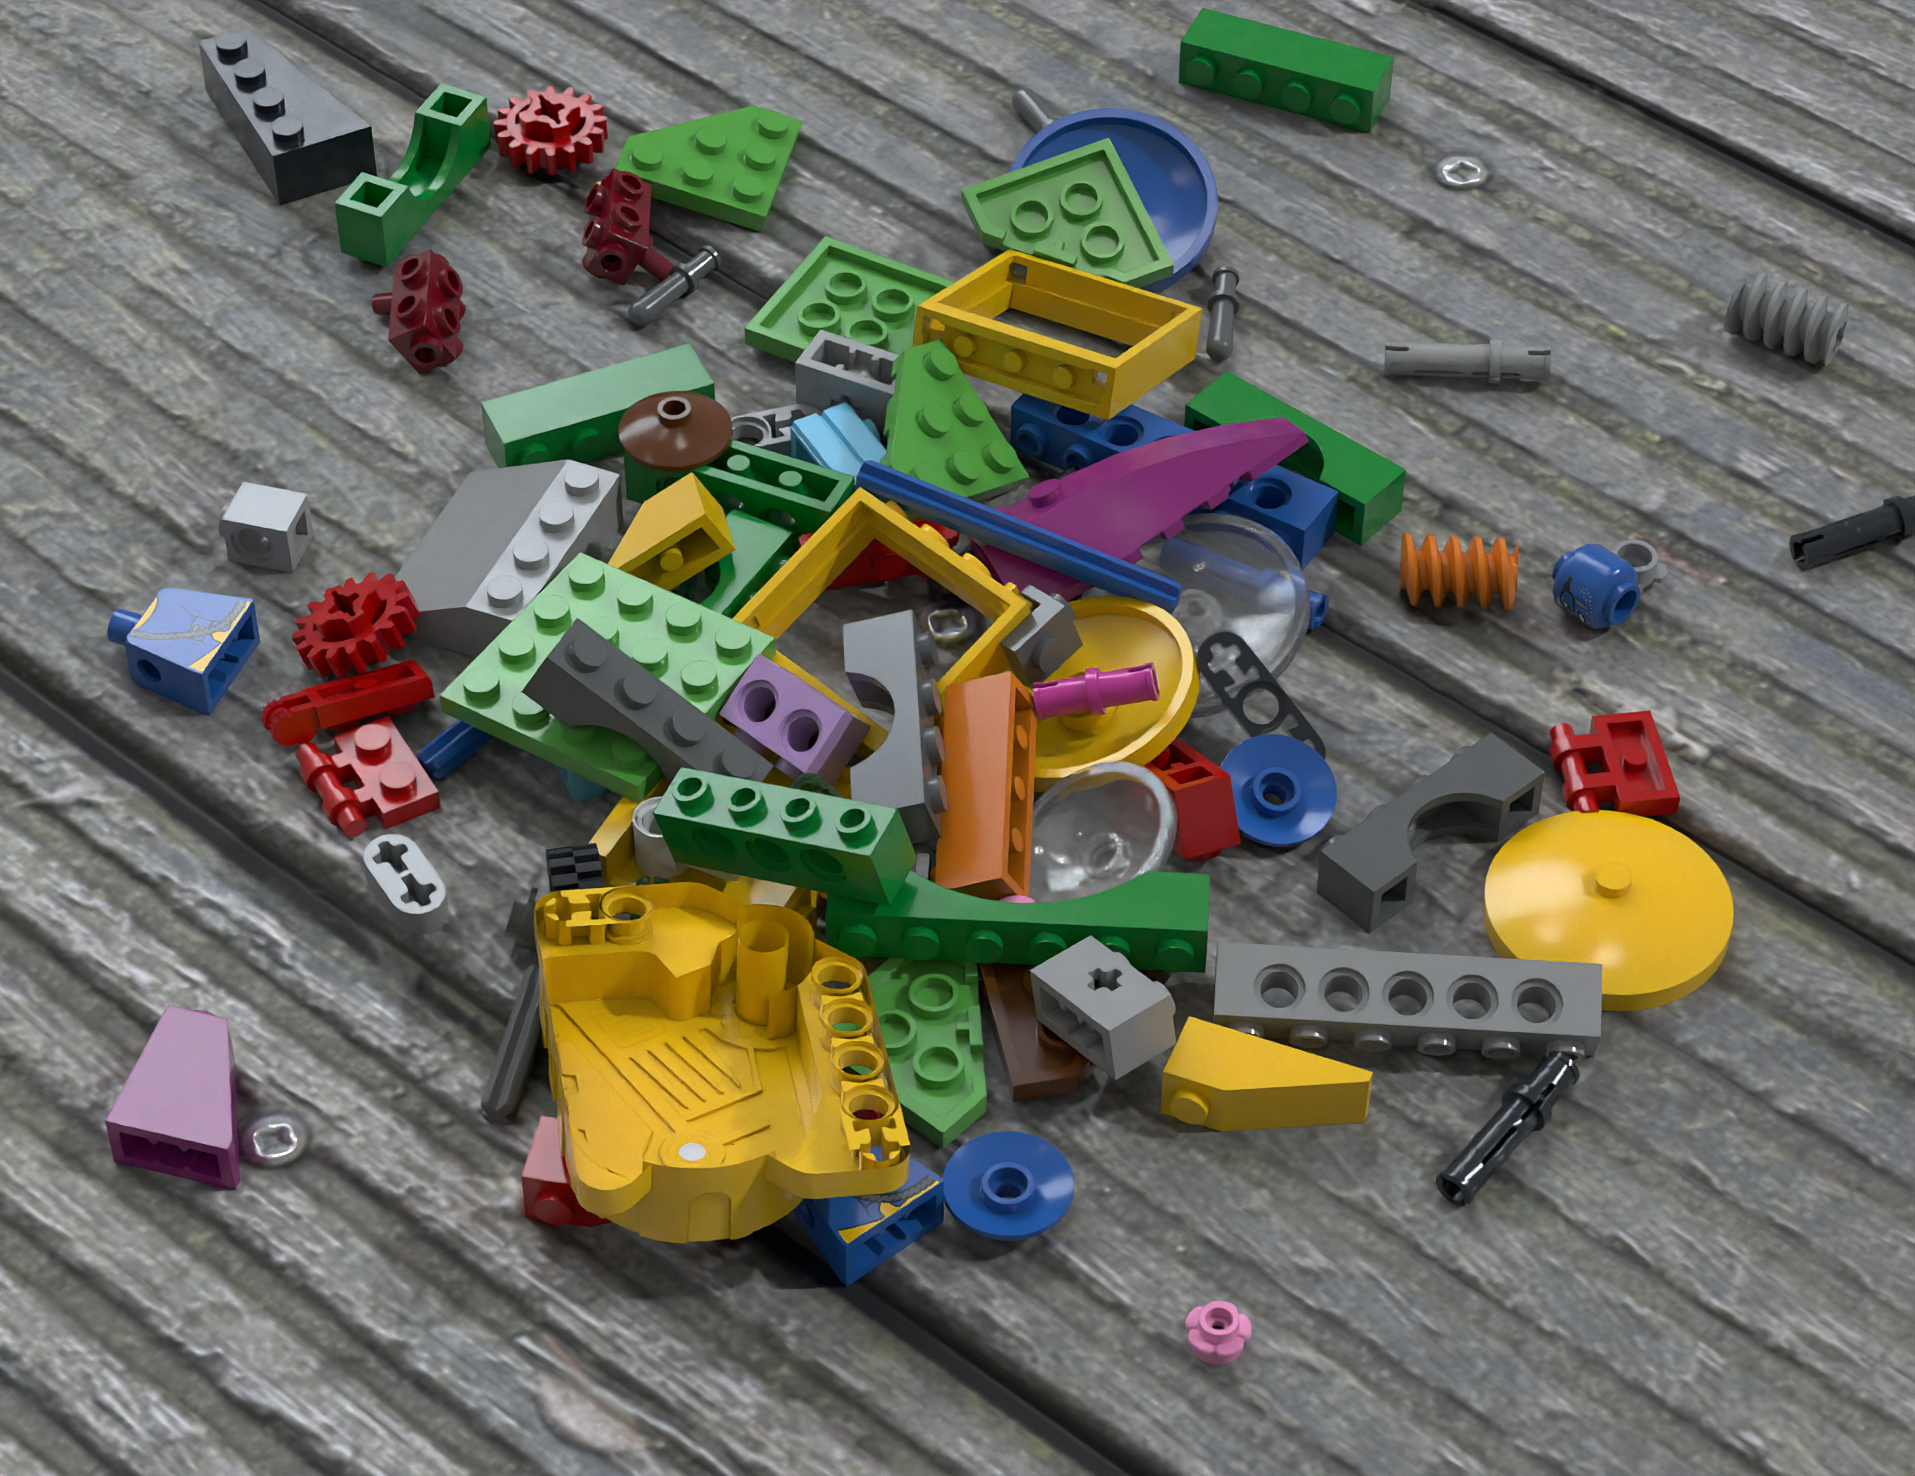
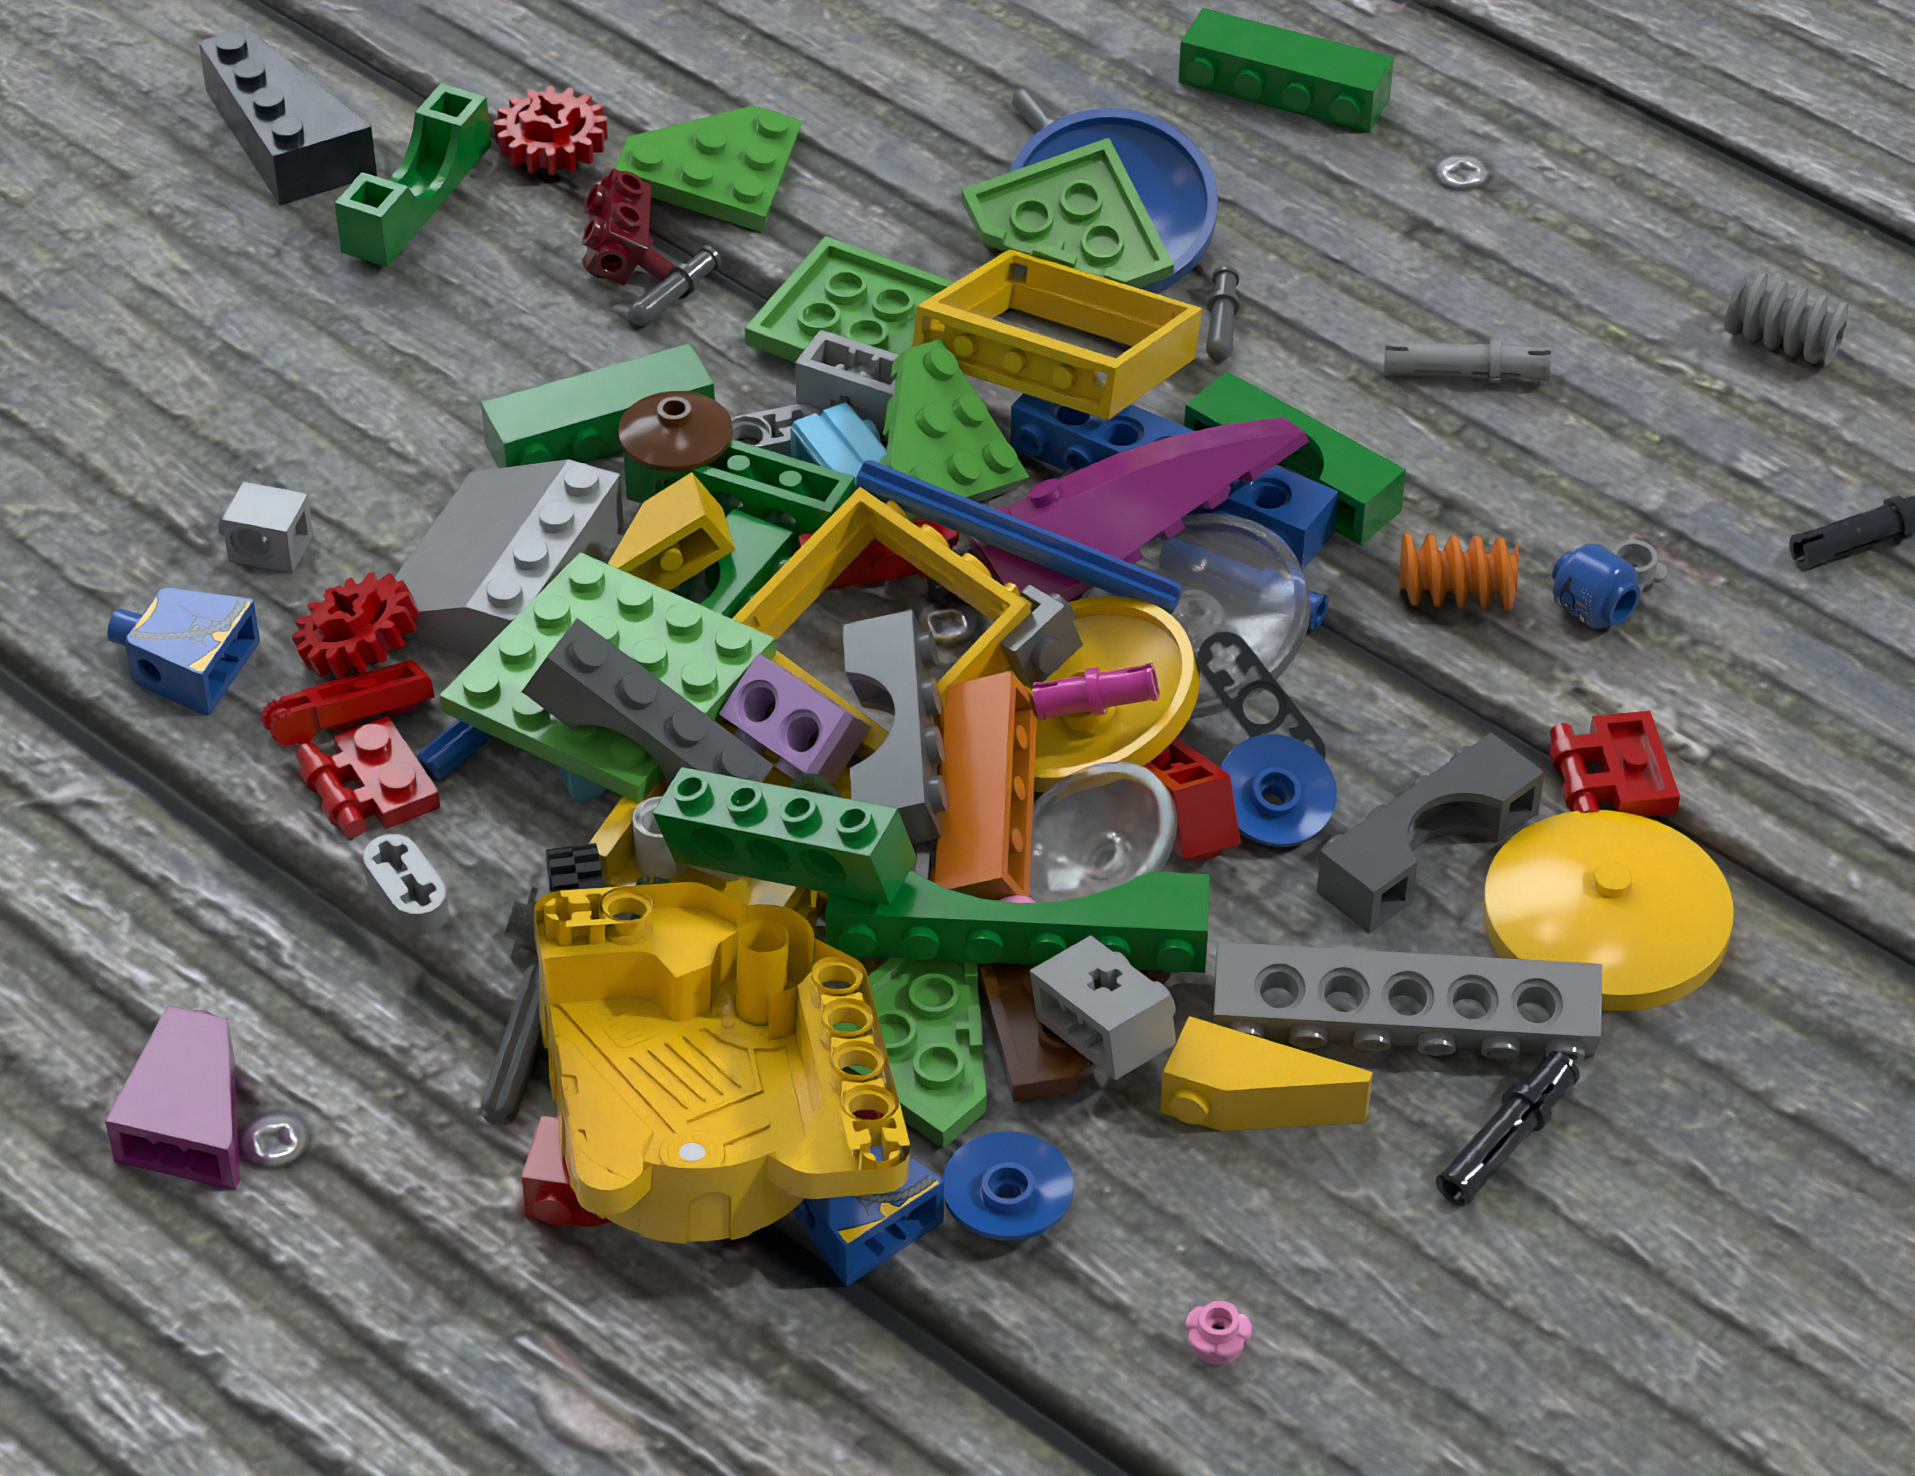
dark red brick [371,249,466,375] -> none

